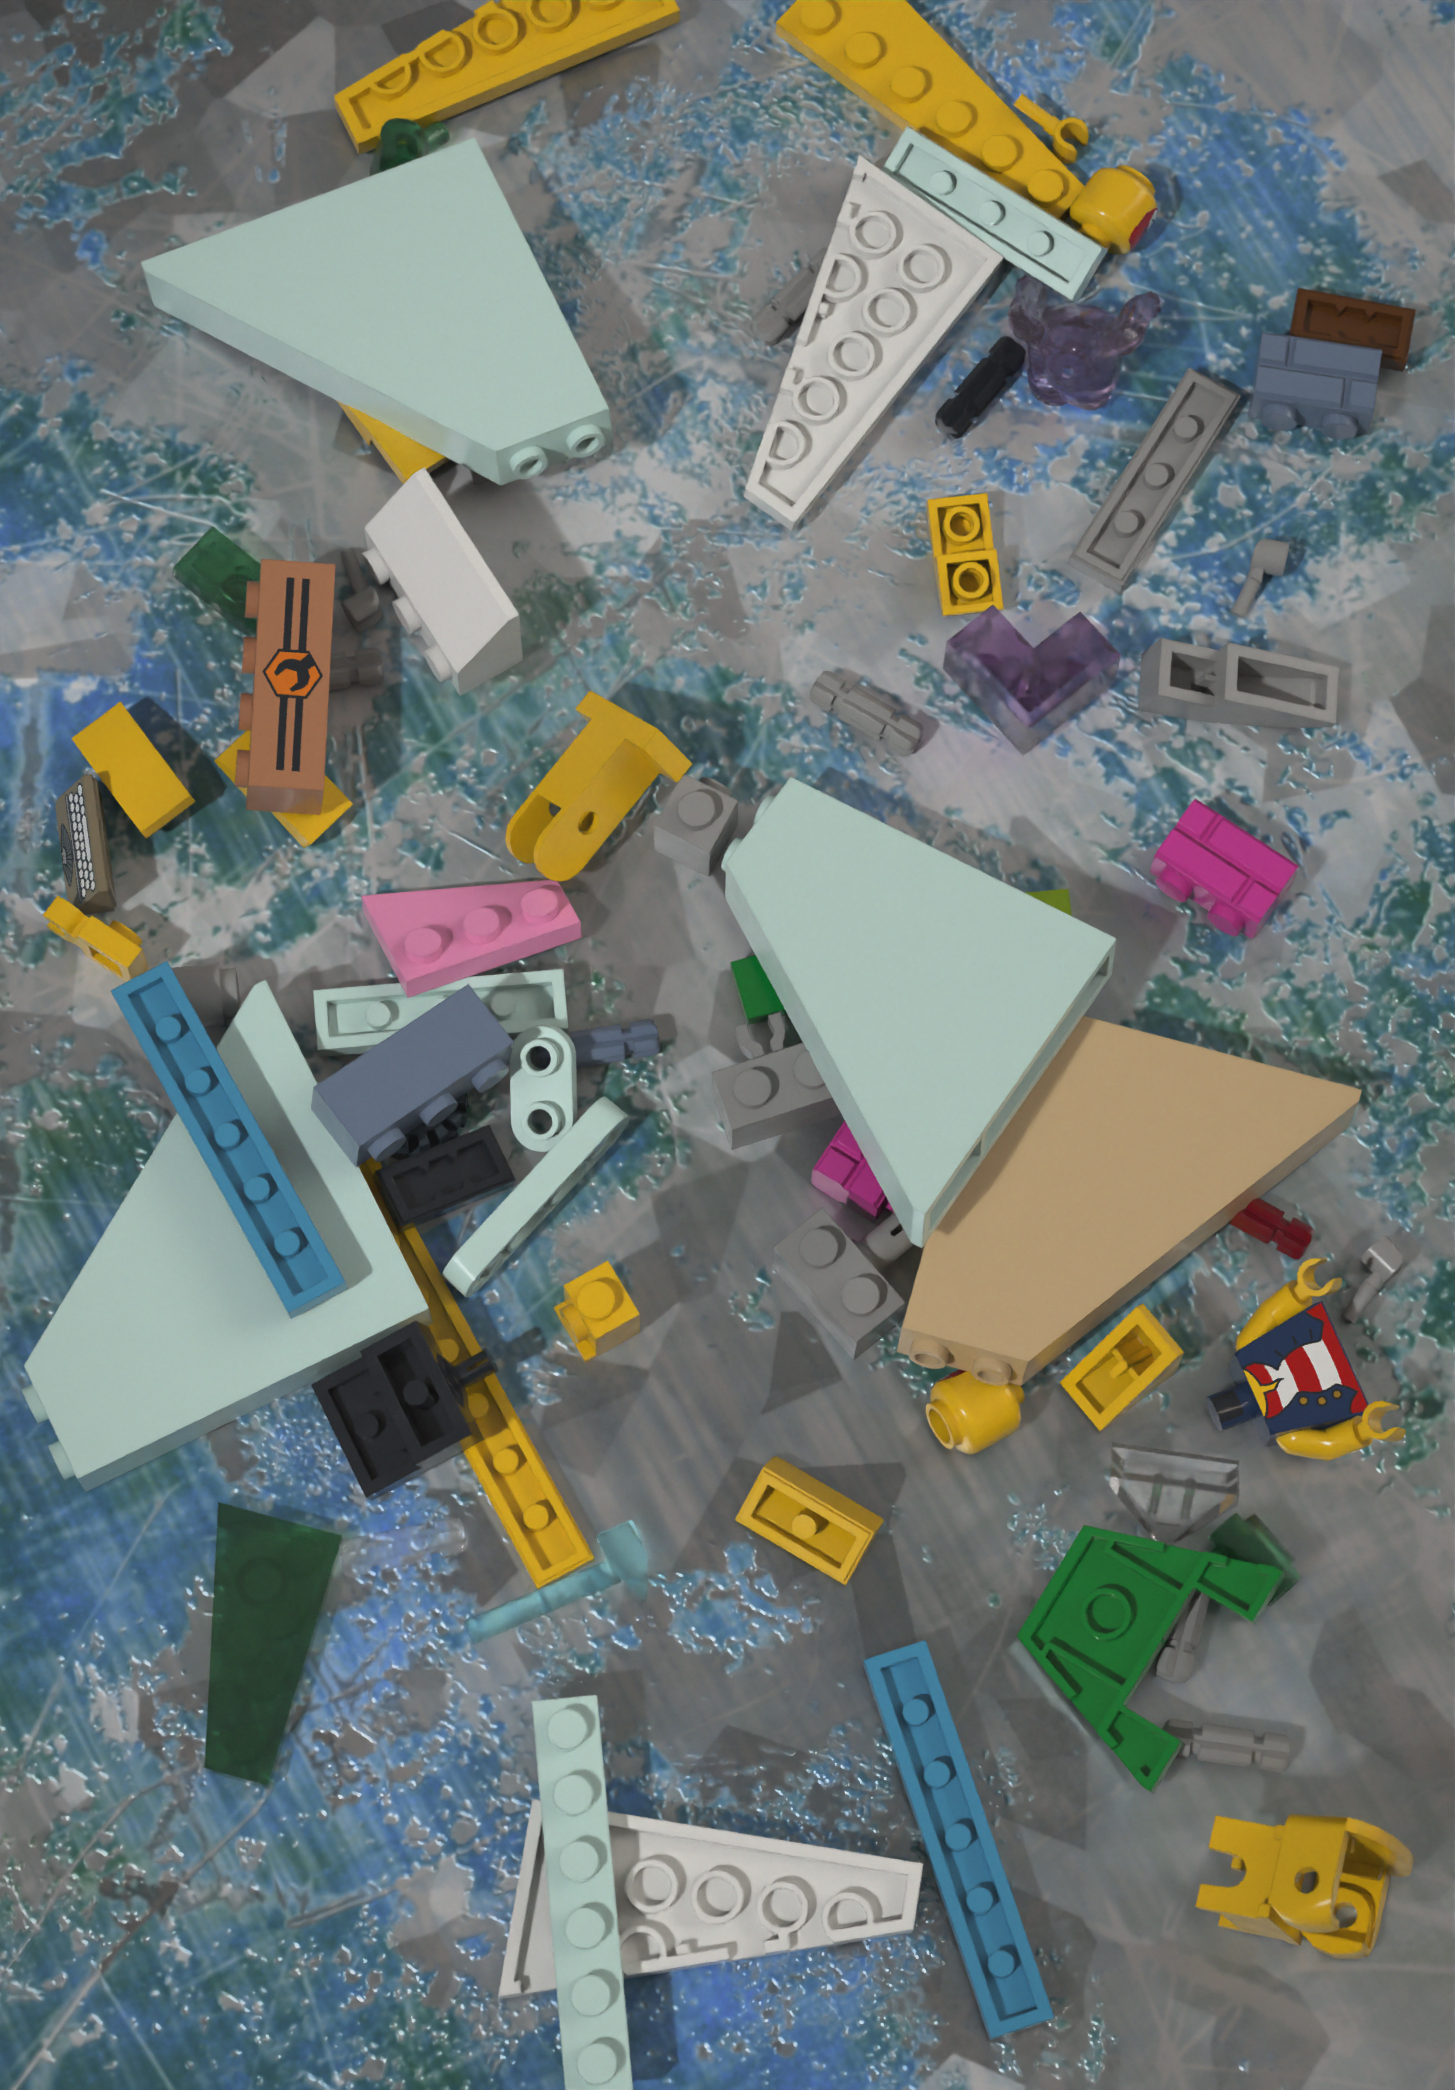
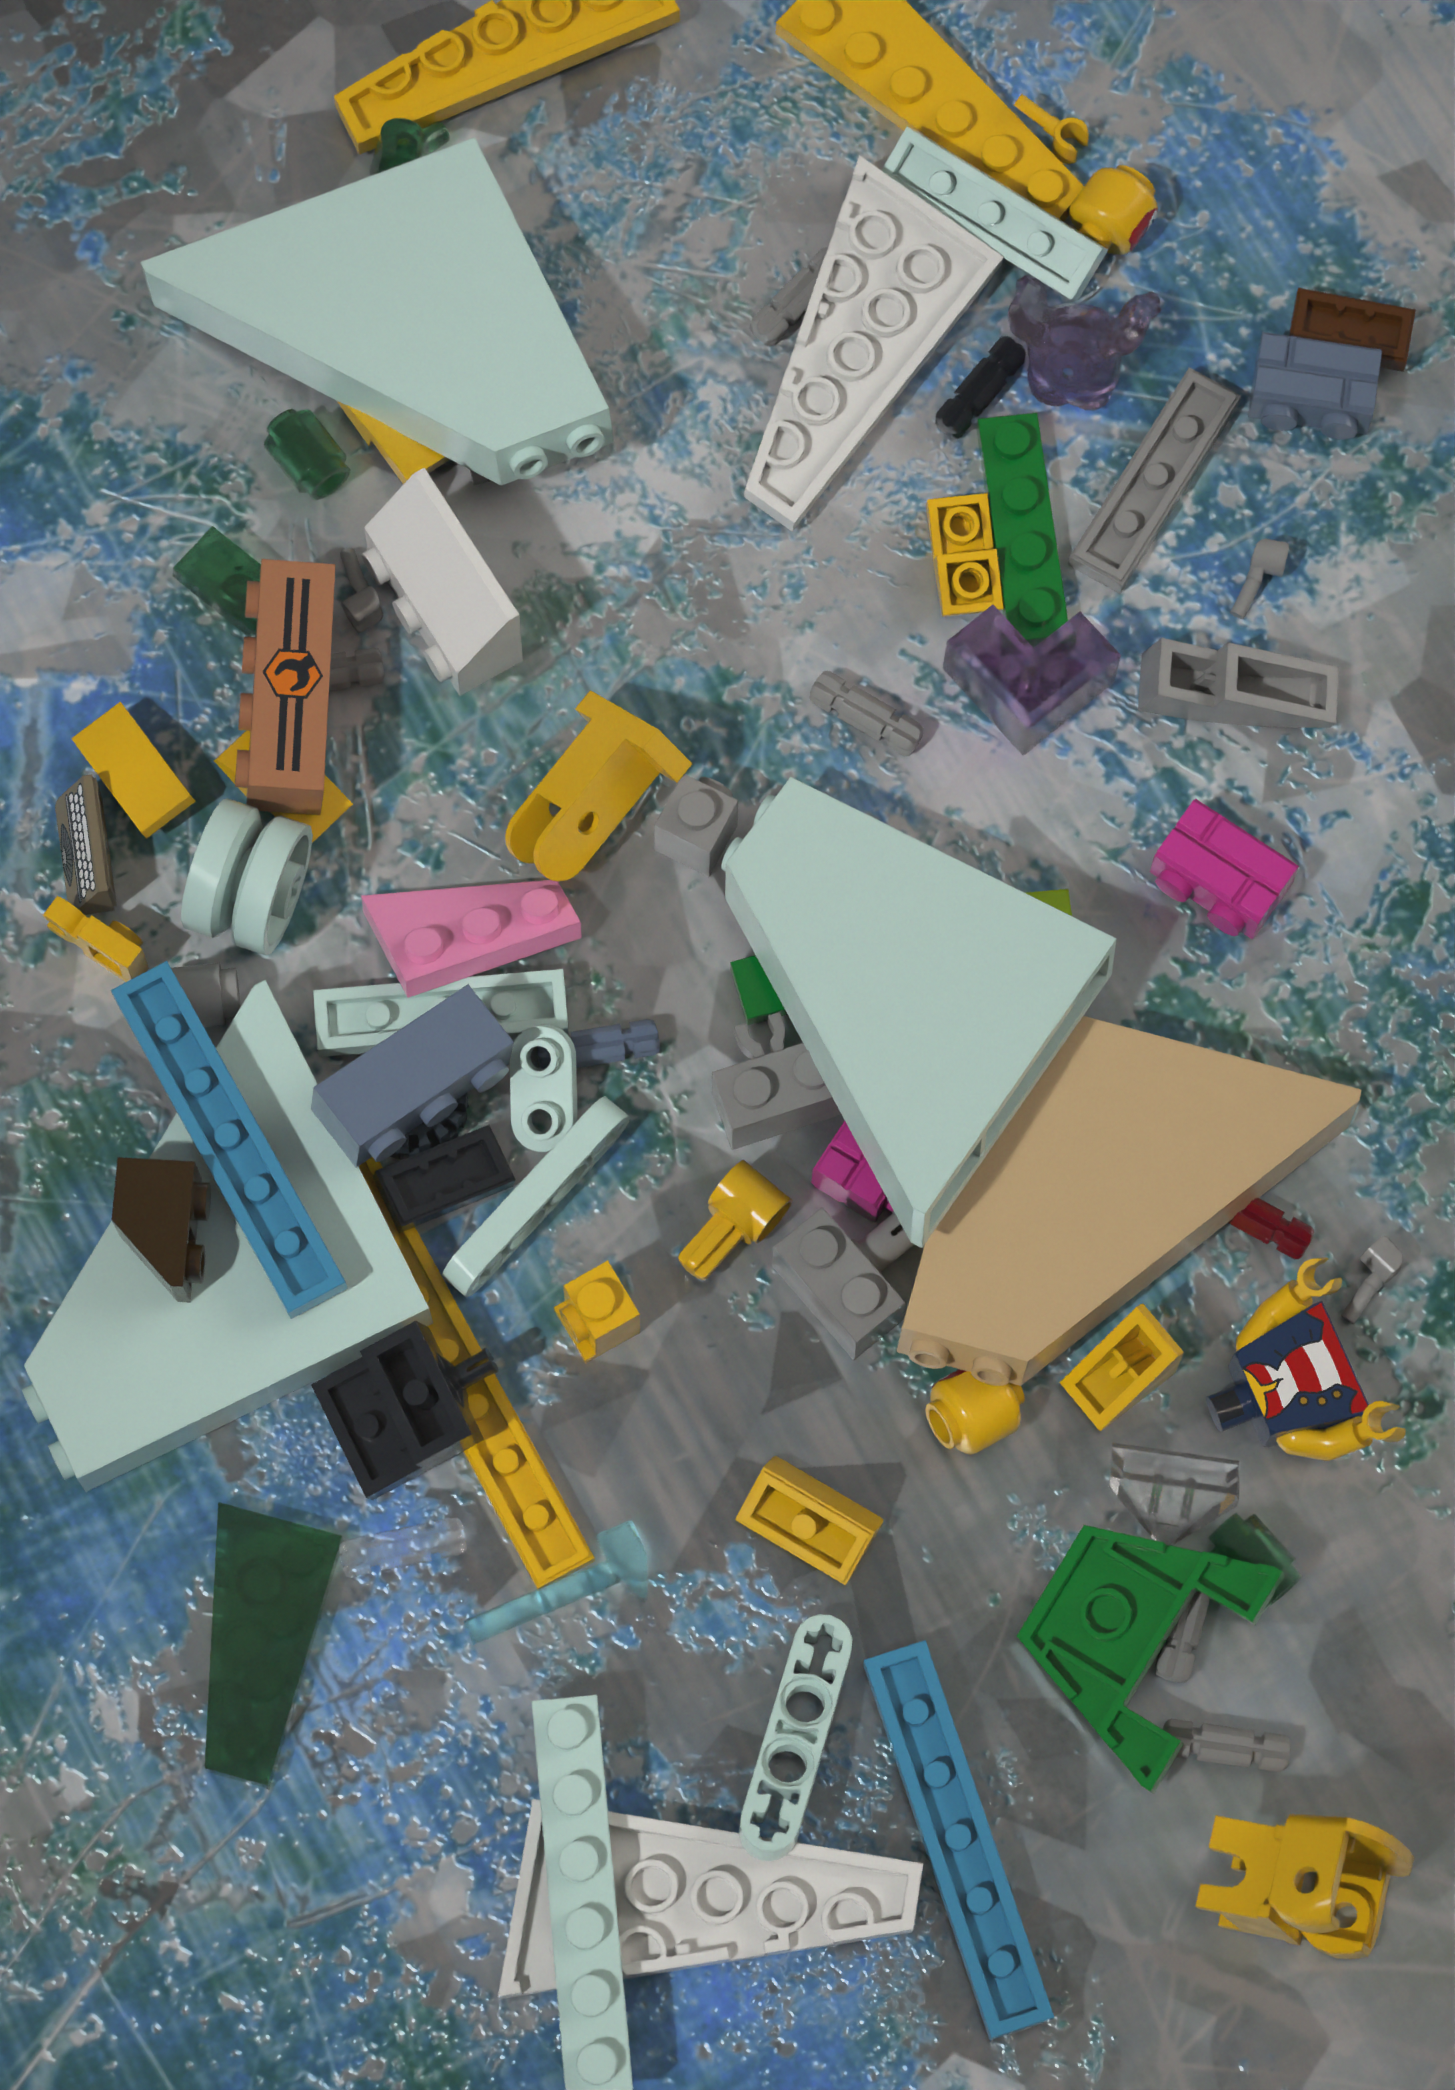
none -> dark brown slope [111,1157,211,1302]
none -> light aqua wheel [181,799,313,955]
none -> clear green brick [264,409,351,500]
none -> yellow axle [678,1160,793,1280]
none -> light aqua beam [739,1614,852,1861]
none -> green plate [976,413,1070,650]

